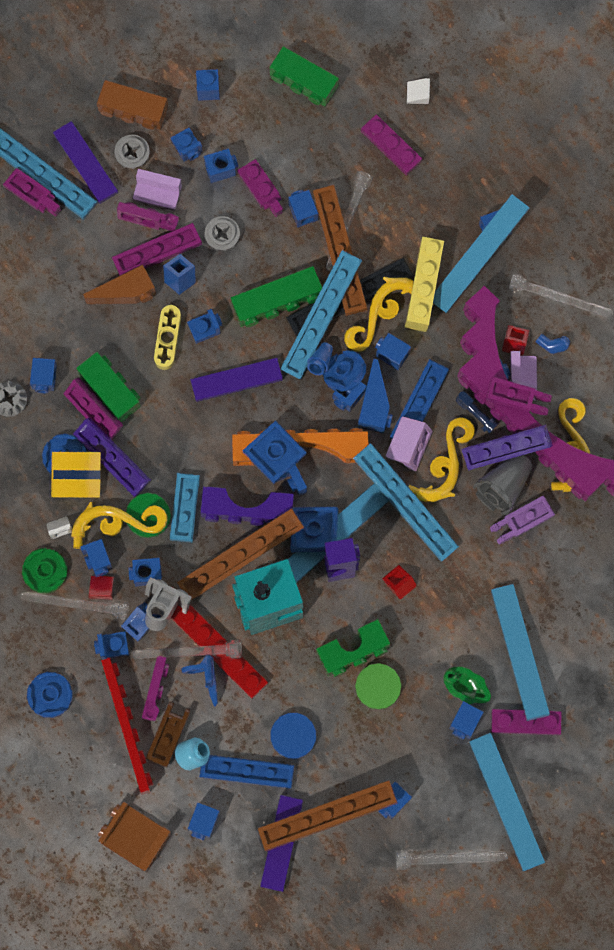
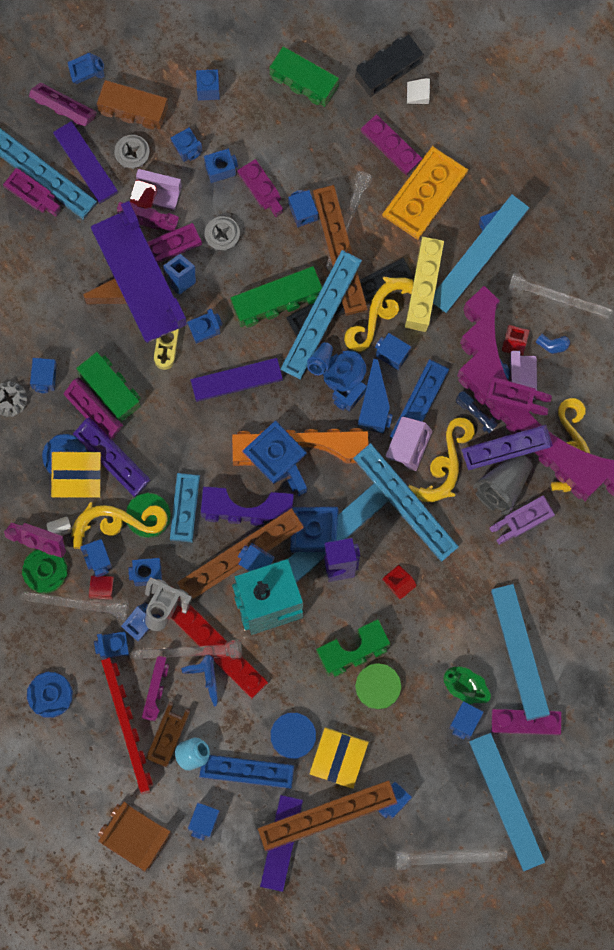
none -> magenta hinge [4,522,66,558]
none -> magenta plate [29,82,97,126]
none -> blue bracket [67,53,105,84]
none -> dark purple bracket [91,201,187,343]
none -> red slope [130,180,157,209]
none -> blue brick [237,543,275,571]
none -> yellow slope [309,727,369,789]
none -> black brick [355,34,424,98]
none -> light orange tile [382,146,468,240]

